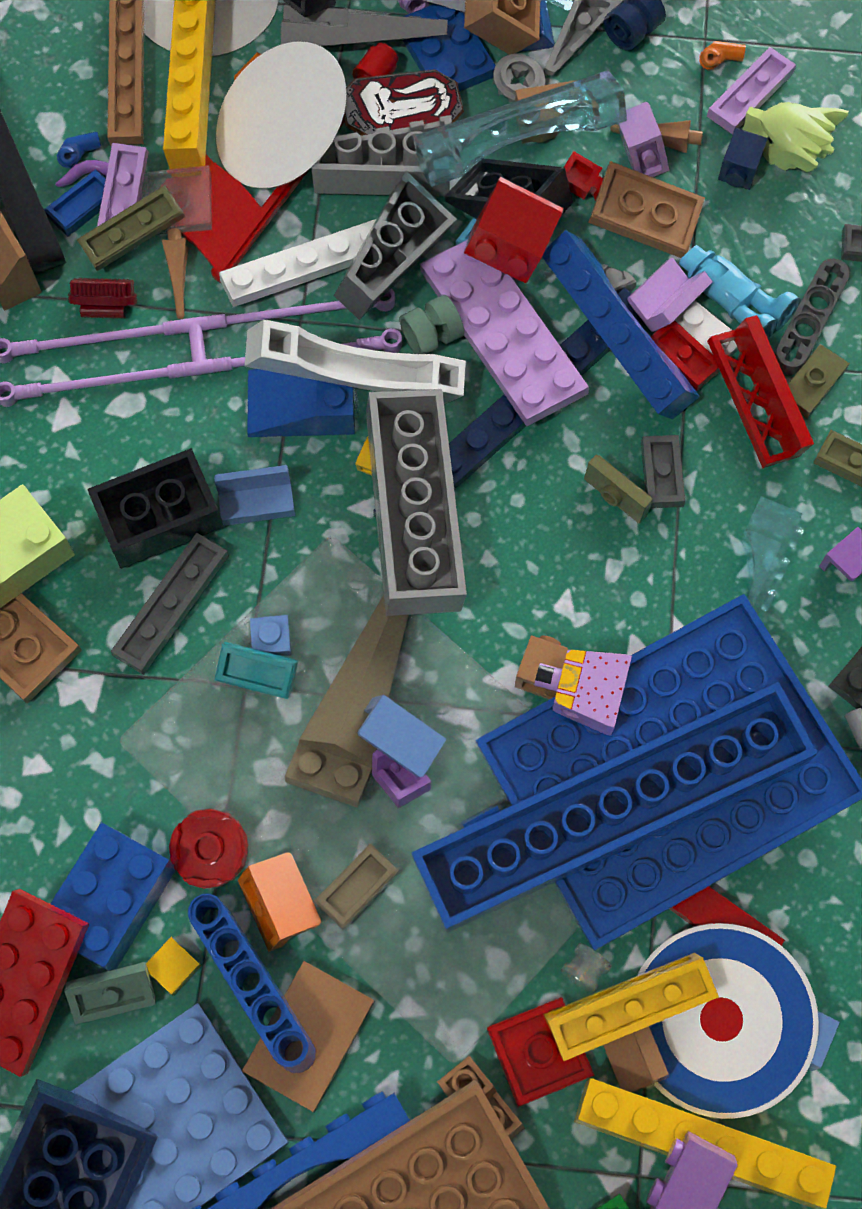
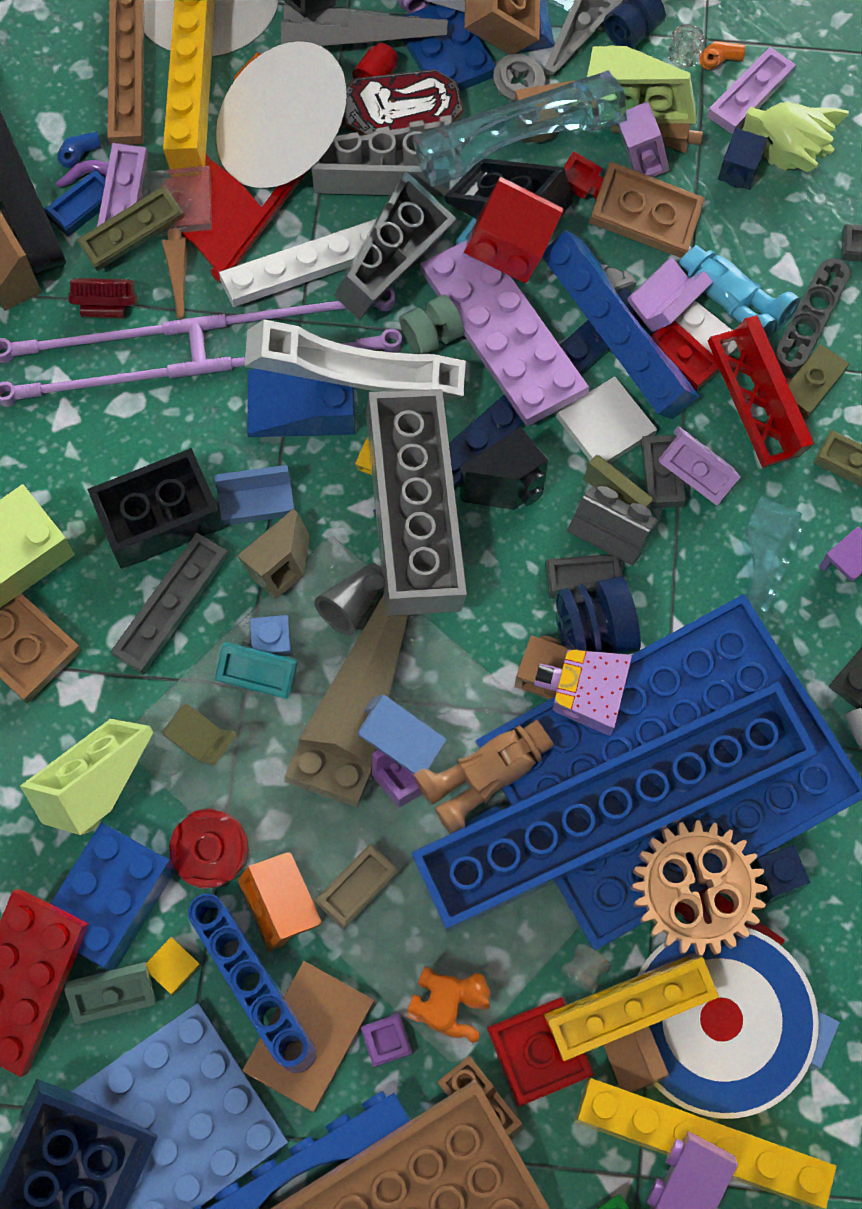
none -> yellowish green slope [20,719,153,835]
none -> olive bracket [162,704,237,766]
none -> dark tan slope [237,509,310,599]
none -> dark grey piece [314,563,385,635]
none -> medium lavender tile [361,1014,412,1068]
none -> orange animal [406,966,491,1043]
none -> medium nougat piece [413,720,554,834]
none -> black slope [460,427,548,510]
none -> dark grey tile [545,554,623,599]
none -> white tile [556,376,657,463]
none -> dark blue wheel [556,576,641,655]
none -> dark grey brick [567,486,658,566]
none -> yellowish green slope [587,45,697,124]
none -> light nougat gear [631,820,767,956]
none -> lavender panel [658,426,740,505]
none -> clear wheel [668,24,705,68]
none -> dark blue brick [751,845,811,904]

